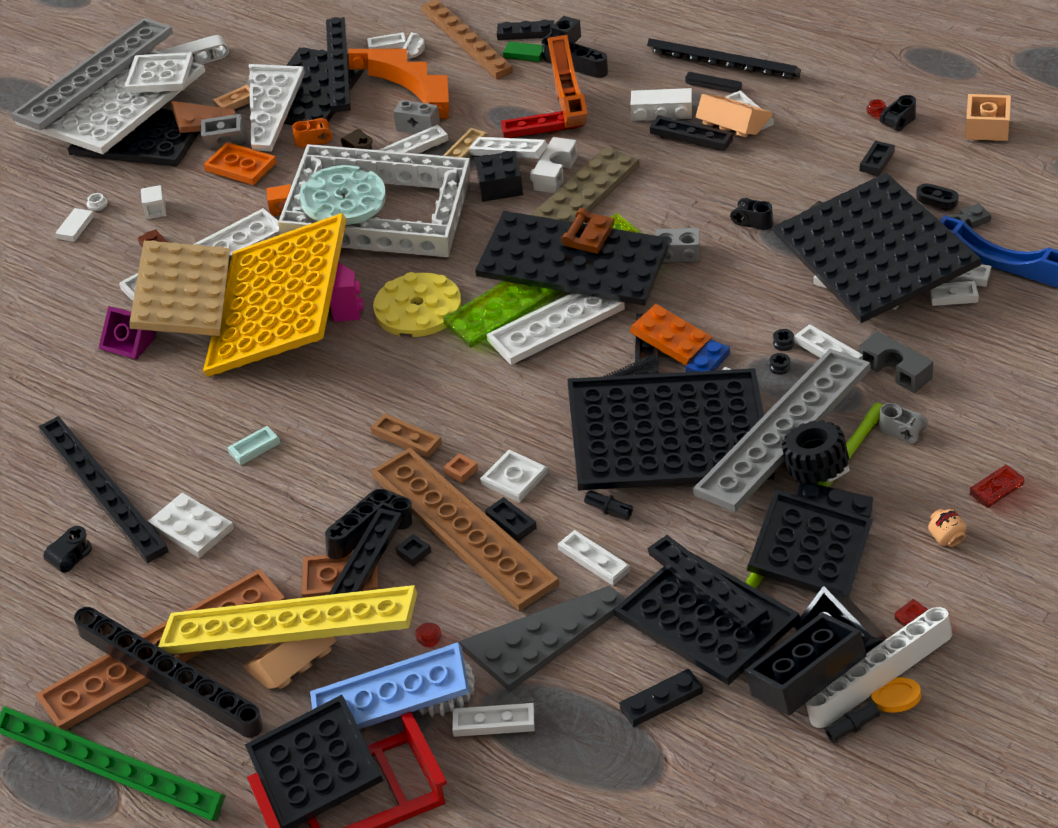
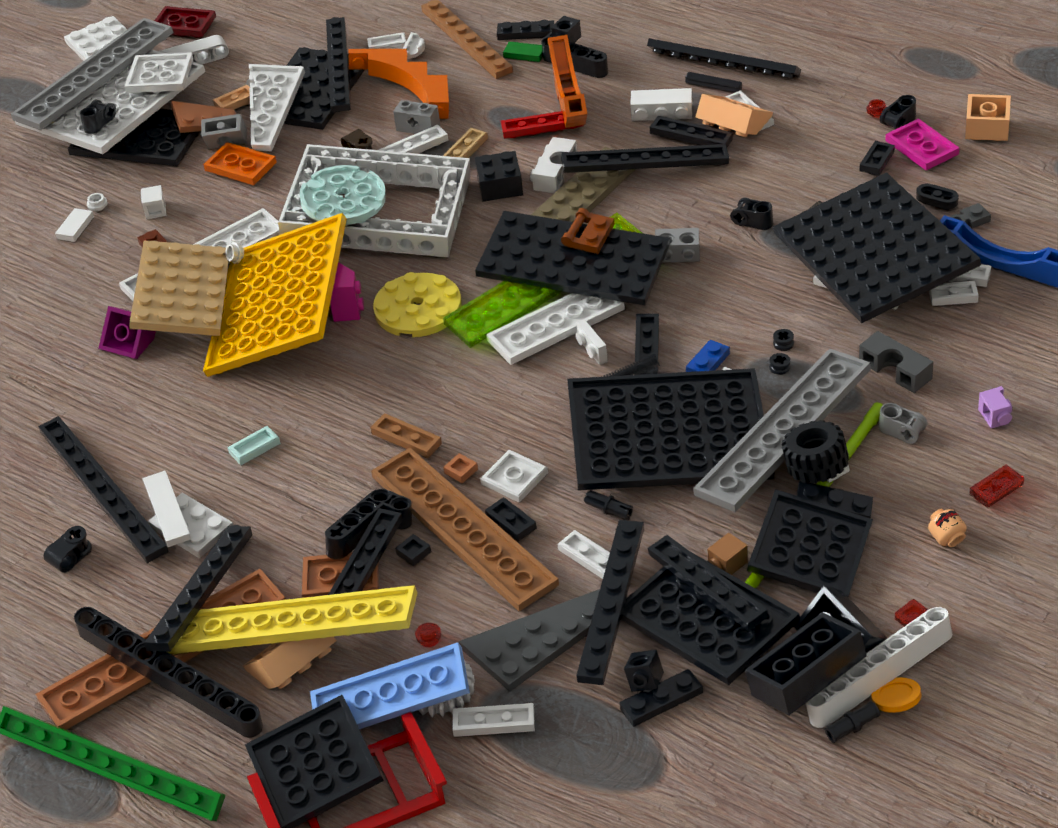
orange brick [266,184,291,216] -> none
orange piece [292,118,332,148] -> none
white plate [469,137,548,159] -> none
orange plate [630,304,712,366] -> none
white plate [794,324,863,360] -> none
none -> white plate [64,16,127,61]
none -> black piece [80,100,116,134]
none -> white tile [142,471,191,547]
none -> black plate [144,525,253,652]
none -> dark red plate [154,6,216,38]
none -> white plate [225,242,244,263]
none -> black plate [561,144,729,173]
none -> white plate [576,319,608,365]
none -> black plate [576,520,644,685]
none -> black brick [624,649,664,692]
none -> medium nougat brick [707,532,748,575]
none -> dark pink plate [885,119,959,170]
none -> lavender brick [978,386,1012,429]

